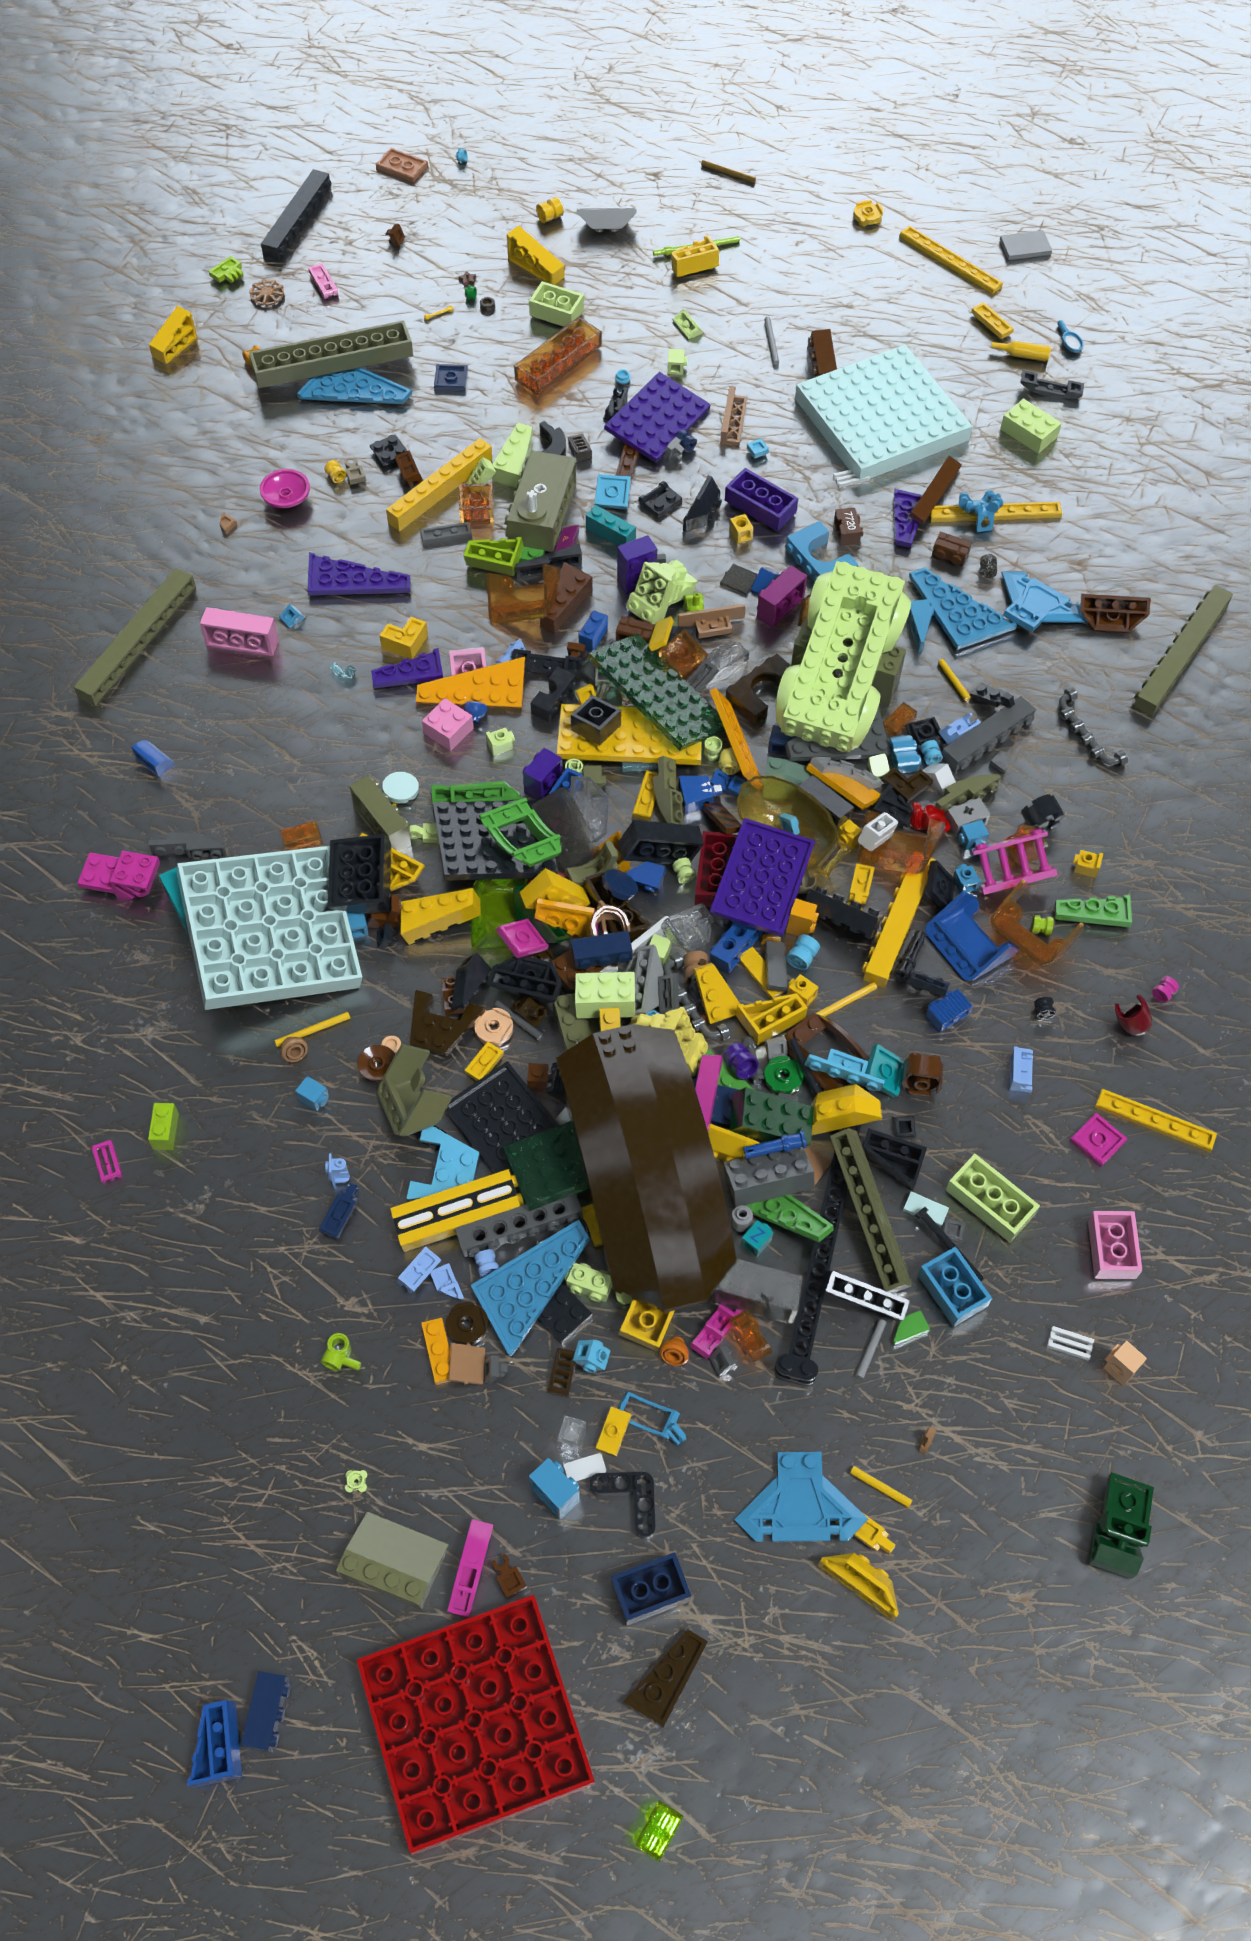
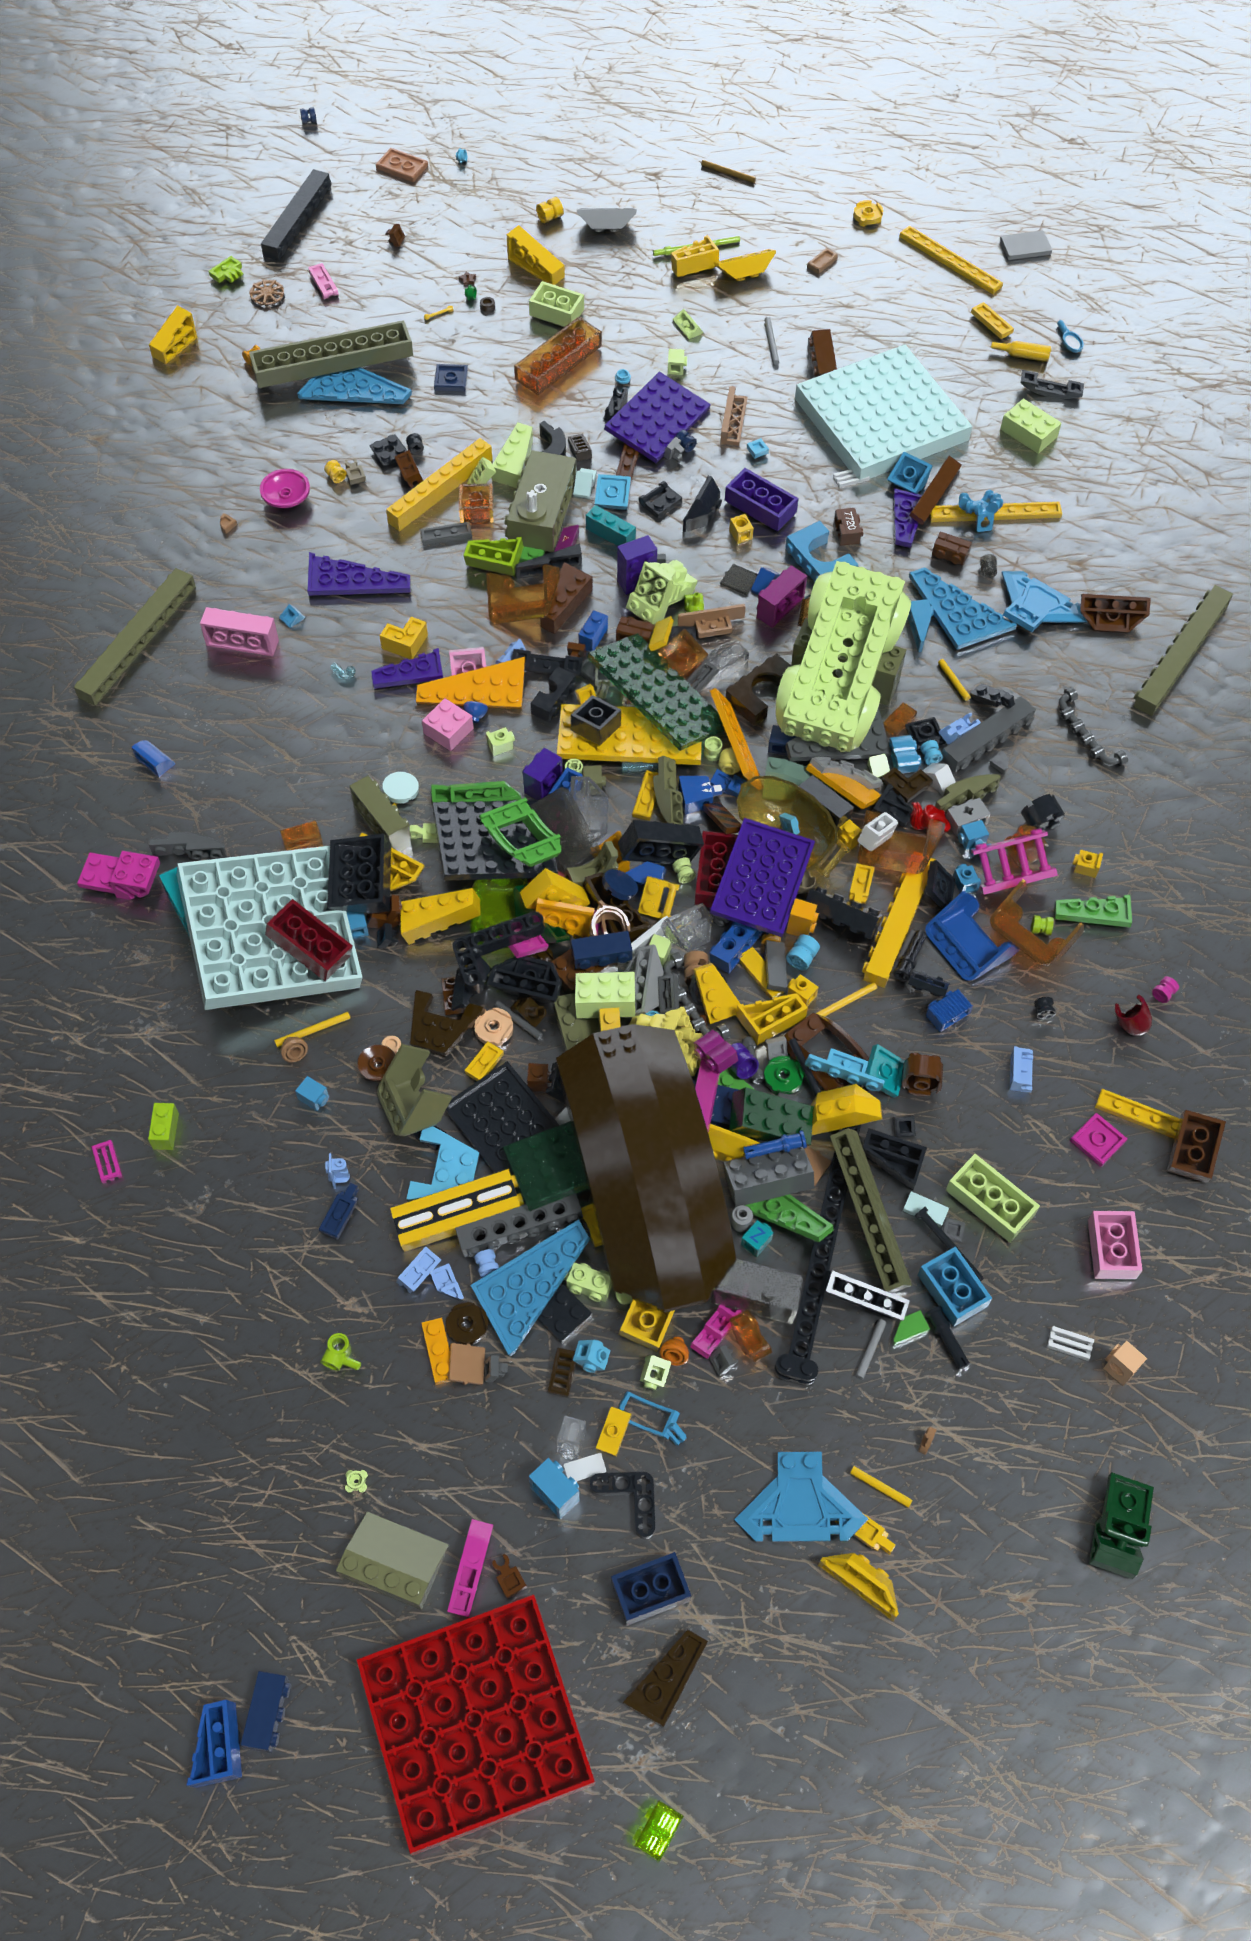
none -> dark red brick [265,899,353,982]
none -> dark blue wheel [300,107,317,124]
none -> black wheel [406,433,424,455]
none -> black beam [452,911,545,994]
none -> light aqua slope [573,468,597,499]
none -> yellow plate [638,876,680,919]
none -> yellowish green brick [640,1355,671,1390]
none -> magenta brick [694,1030,738,1074]
none -> yellow wedge [714,249,776,281]
none -> medium nougat tile [807,248,838,274]
none -> dark azure slope [887,452,932,494]
none -> black pin [924,1306,971,1370]
none -> reddish brown brick [1167,1110,1226,1183]

